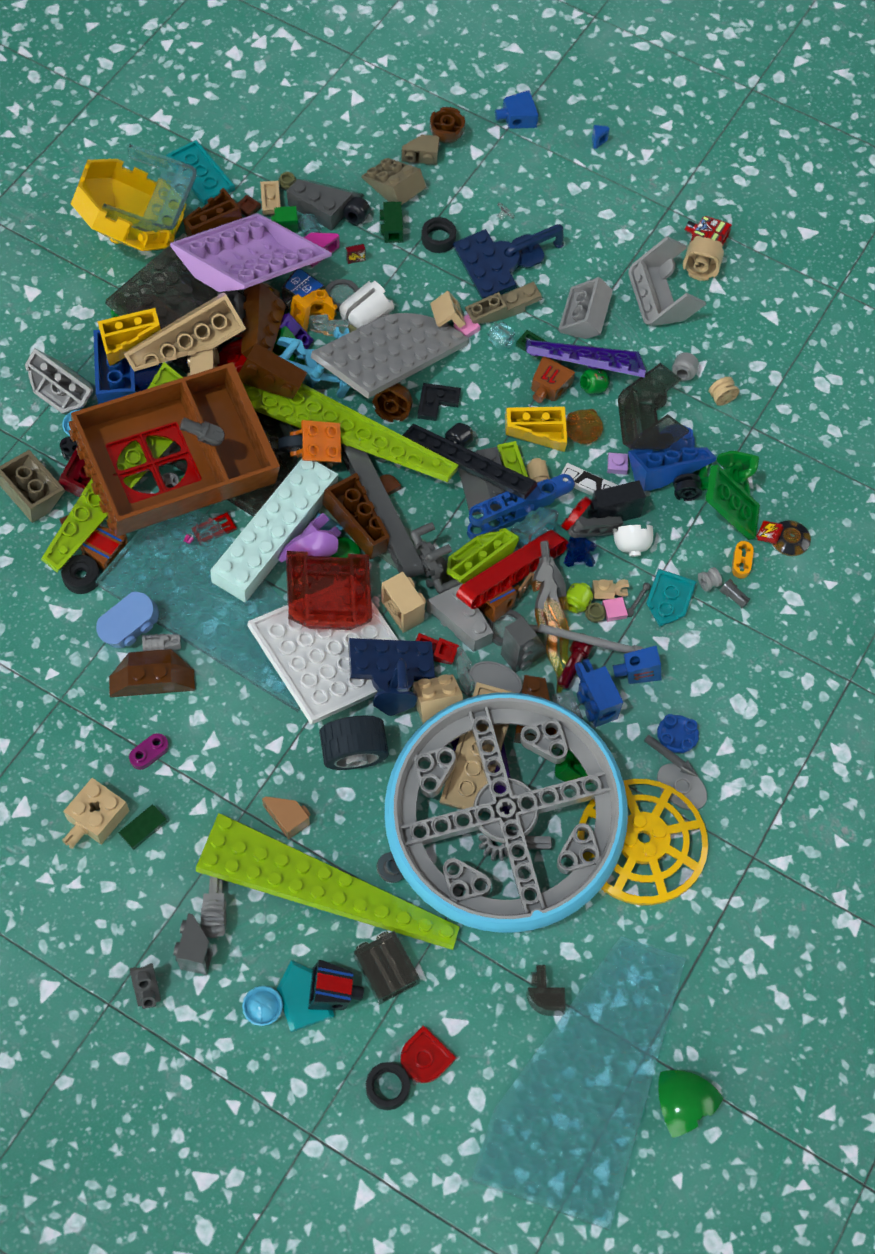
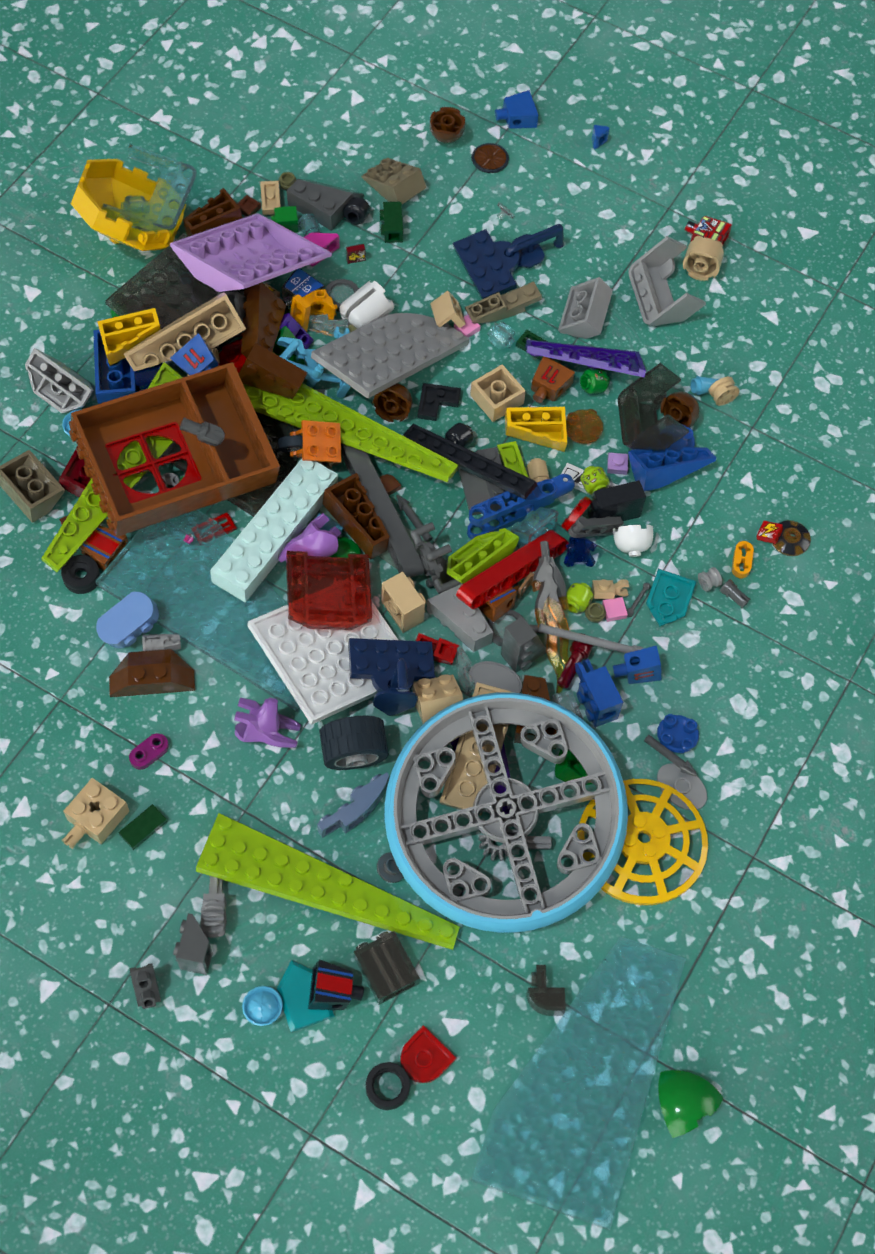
black wheel [60,436,77,461] -> none
teal tile [166,140,235,206] -> none
medium nougat slope [262,797,311,840] -> none
dark tan slope [401,135,439,165] -> none
black tyre [421,217,456,253] -> none
light grey head [672,352,699,381] -> none
black wheel [673,473,703,501] -> none
green plate [699,451,760,540] -> none
none -> clear light blue head [121,196,150,220]
none -> blue torso [170,333,219,375]
none -> medium lavender piece [234,697,301,748]
none -> sand blue slope [317,772,389,838]
none -> dark grey piece [396,495,432,542]
none -> tan brick [470,364,526,422]
none -> reddish brown wheel [471,143,509,173]
none -> lime head [580,466,610,495]
none -> reddish brown cylinder [660,392,700,428]
none -> medium azure cone [690,376,719,395]

